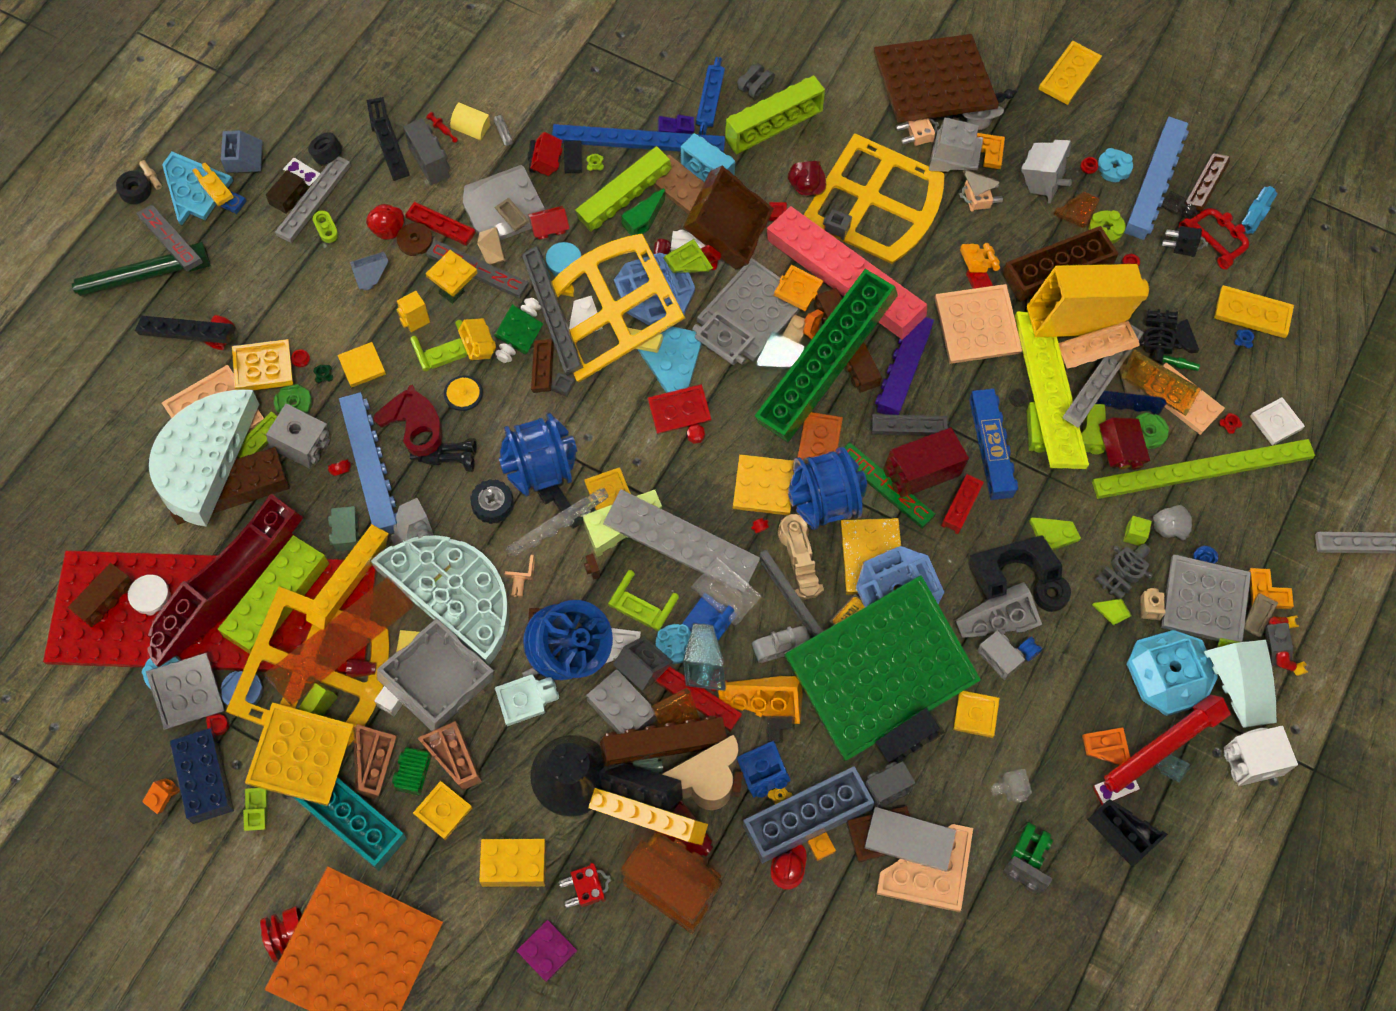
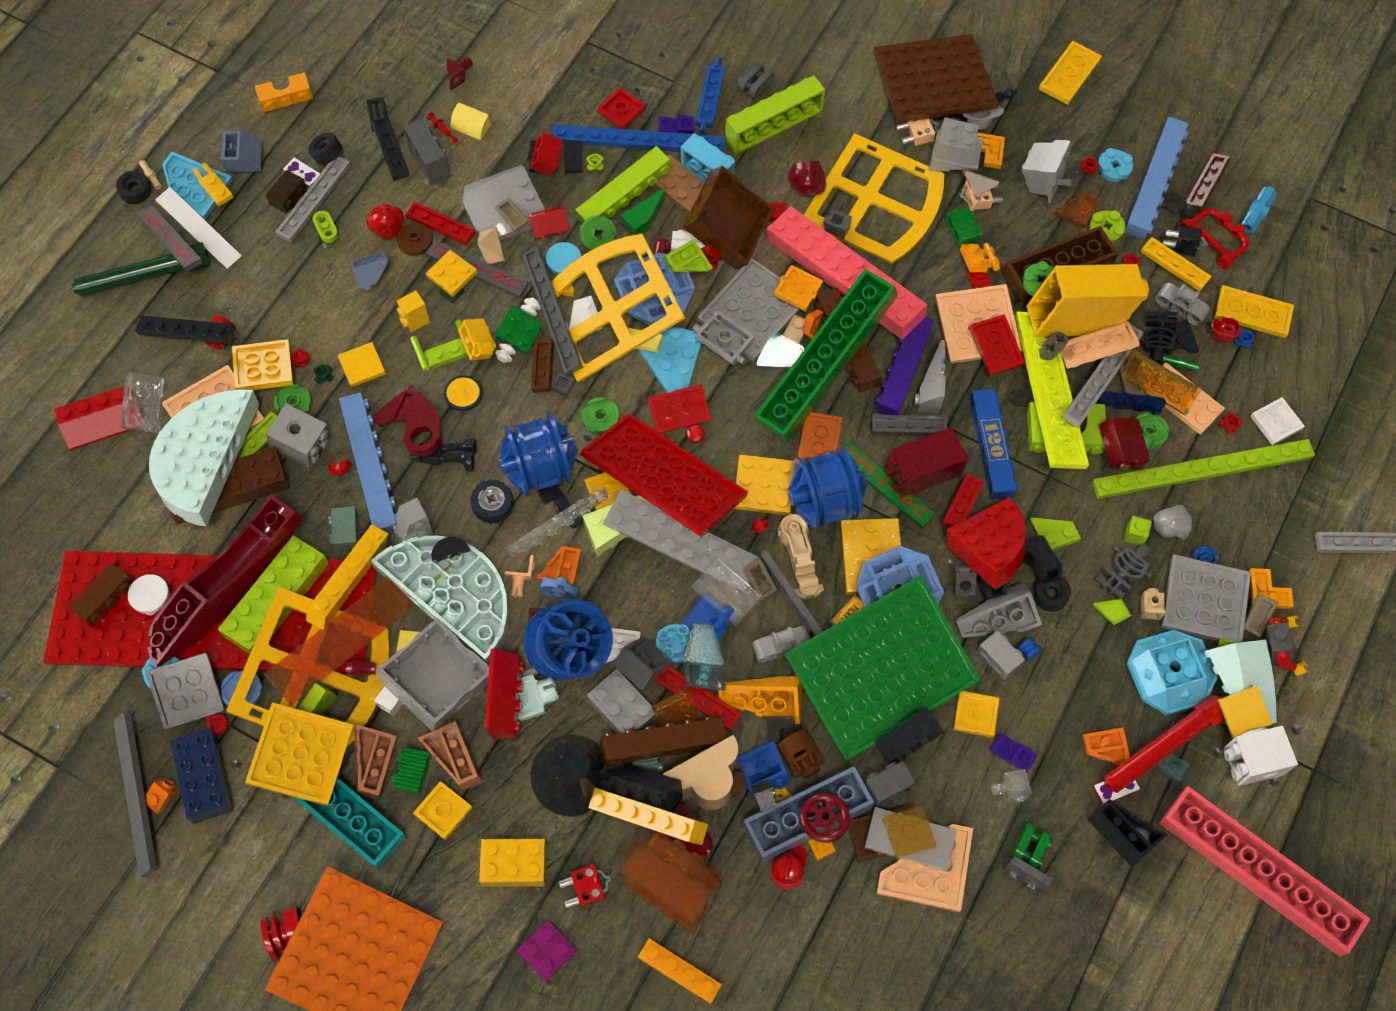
blue tile [221,191,246,214] -> none
lime slope [243,788,268,831] -> none
light grey axle [494,115,513,146] -> none
reddish brown plate [584,553,600,580] -> none
lime plate [608,570,679,631] -> none
none -> slope [54,385,144,450]
none -> dark grey tile [113,713,157,877]
none -> clear plate [121,371,164,434]
none -> white sticker [155,187,242,269]
none -> light orange arch [255,72,313,112]
none -> black tile [431,536,471,563]
none -> dark red bracket [447,56,473,91]
none -> red slope [485,649,525,739]
none -> orange wing [536,546,582,586]
none -> medium blue plate [539,577,580,602]
none -> bright green plate [580,215,616,250]
none -> red plate [581,413,748,537]
none -> bright green plate [582,398,619,435]
none -> red plate [597,88,646,129]
none -> light orange plate [638,938,722,1004]
none -> dark tan slope [743,558,777,600]
none -> clear smoke plate [751,780,778,812]
none -> reddish brown gear [777,729,825,779]
none -> dark red plate [800,793,850,843]
none -> clear yellow plate [882,805,937,859]
none -> light grey wedge [914,340,945,414]
none -> green brick [946,206,982,248]
none -> red brick [947,497,1026,590]
none -> dark grey brick [953,565,976,597]
none -> red plate [969,314,1025,376]
none -> dark purple slope [989,733,1038,772]
none -> bright green plate [1023,261,1054,296]
none -> dark grey beam [1039,332,1068,360]
none -> yellow plate [1140,237,1212,292]
none -> light grey piece [1155,283,1210,326]
none -> coral brick [1159,786,1370,957]
none -> red hair [1211,316,1241,343]
none -> yellow tile [1218,685,1272,739]

